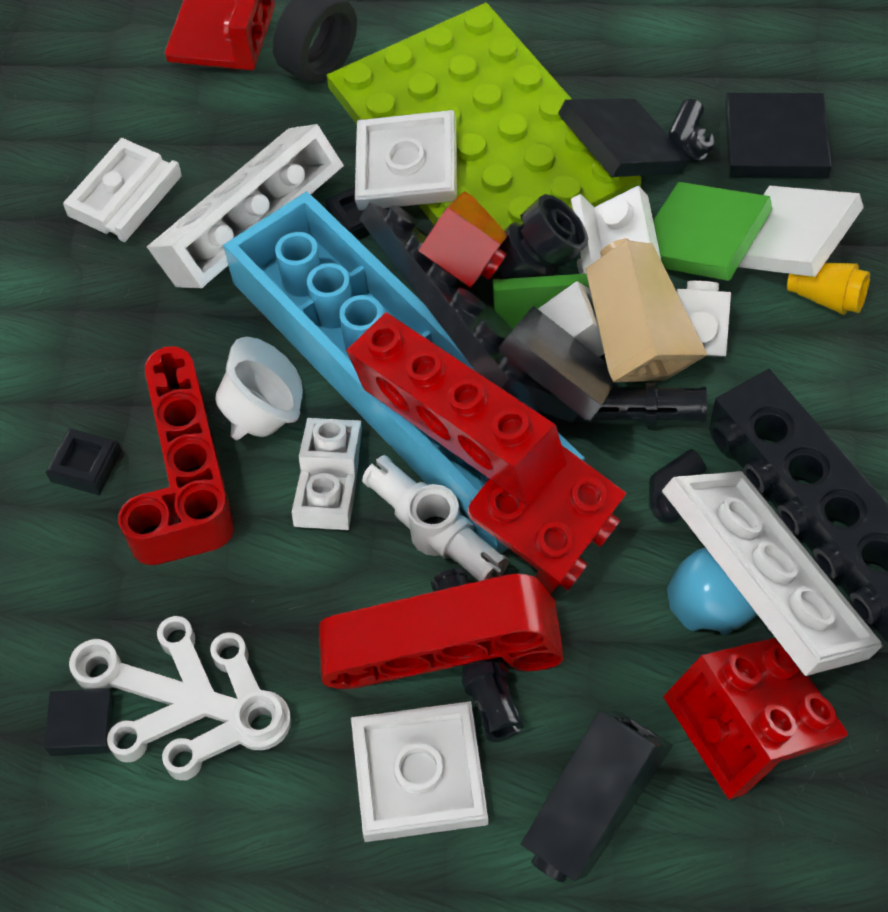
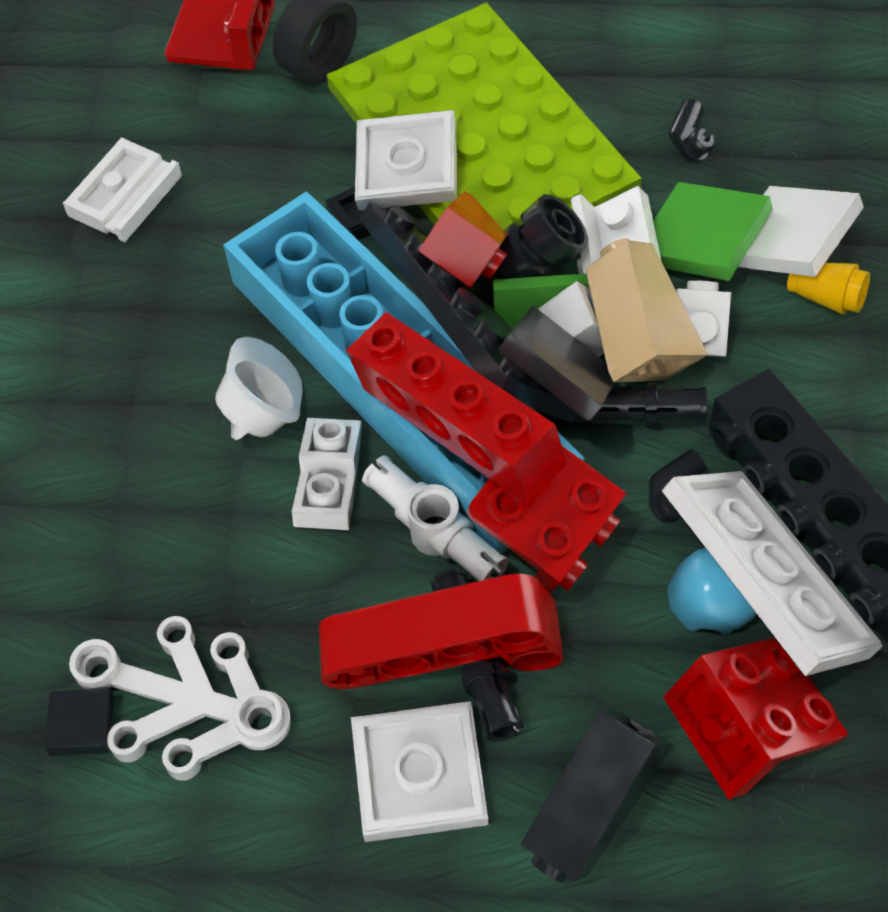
black tile [45,428,122,496] -> none
red beam [118,346,234,565] -> none
white brick [147,124,344,288] -> none
black tile [558,99,690,177] -> none
black tile [725,93,832,178] -> none

